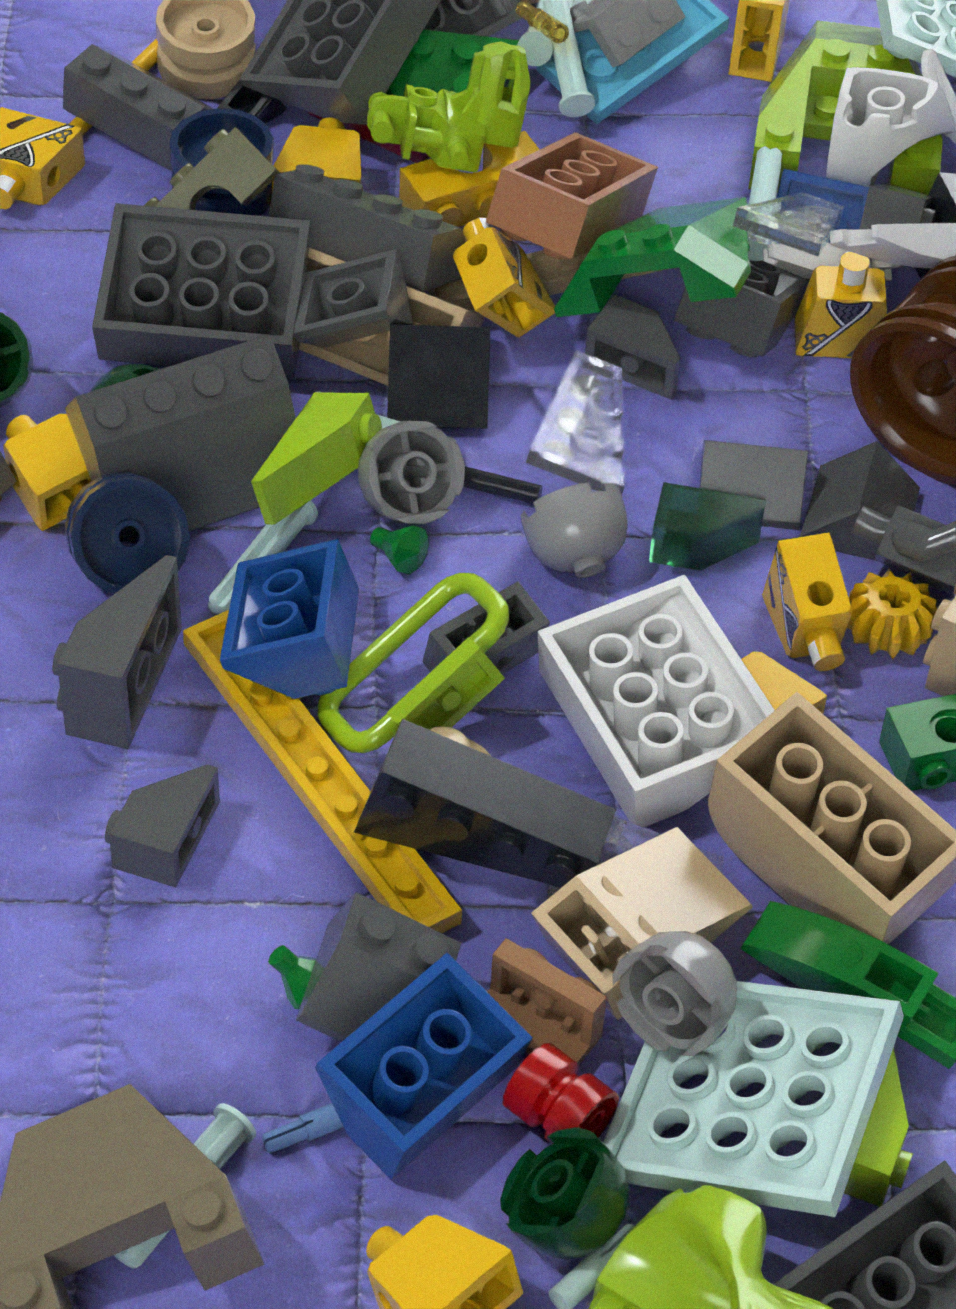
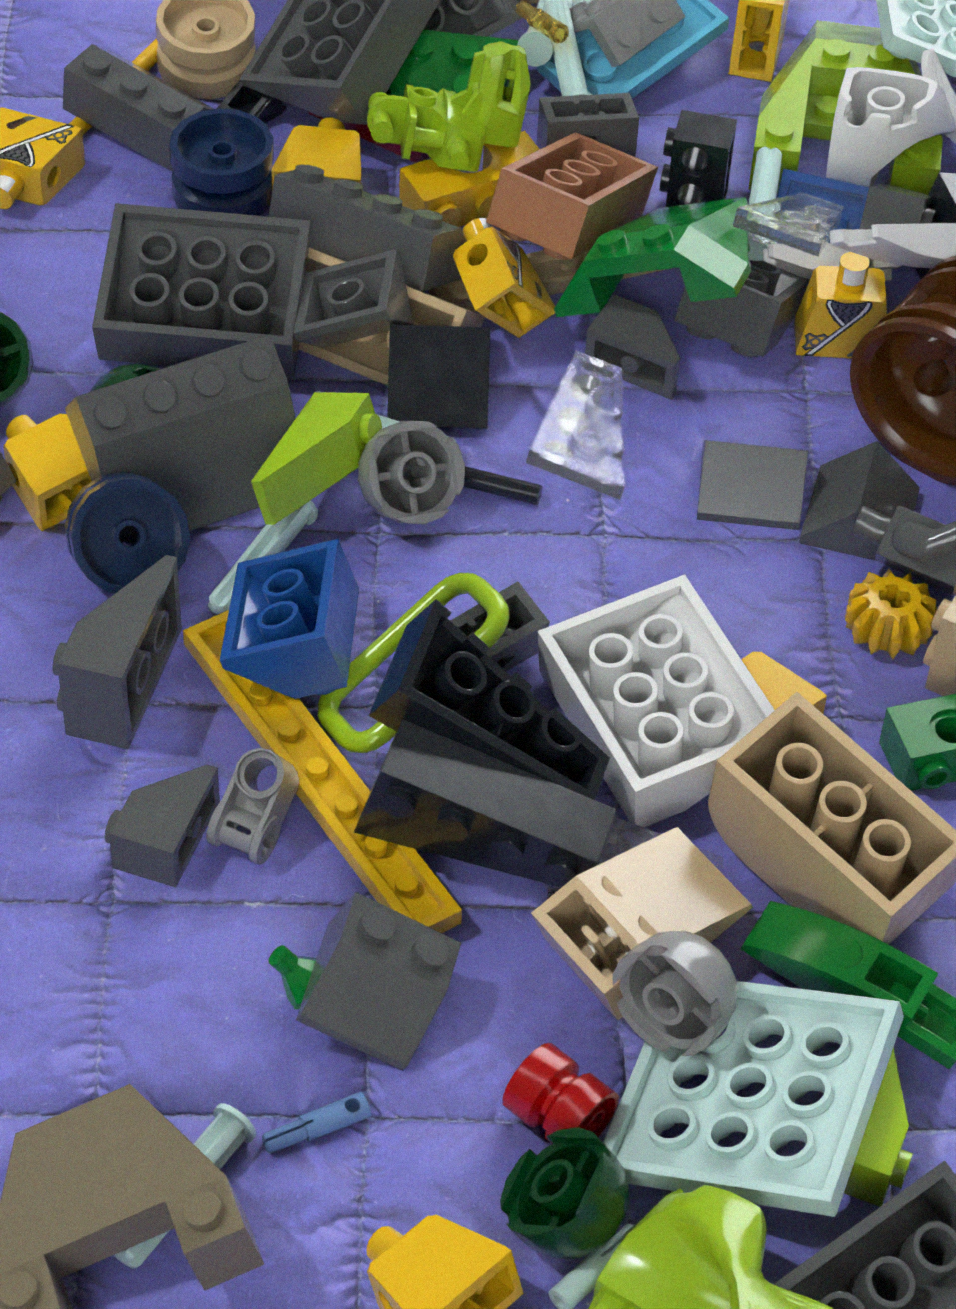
olive arch [143,127,280,210] -> none
blue slope [315,953,533,1180] -> none
green rock [370,525,429,575] -> none
medium nougat bracket [487,938,607,1065] -> none
light grey cylinder [520,482,628,578] -> none
slope [649,482,766,571] -> none
yellow torso [762,532,852,671] -> none
none -> light grey piece [206,748,299,865]
none -> black wedge [368,599,610,800]
none -> dark grey brick [536,93,639,157]
none -> black brick [659,110,737,207]

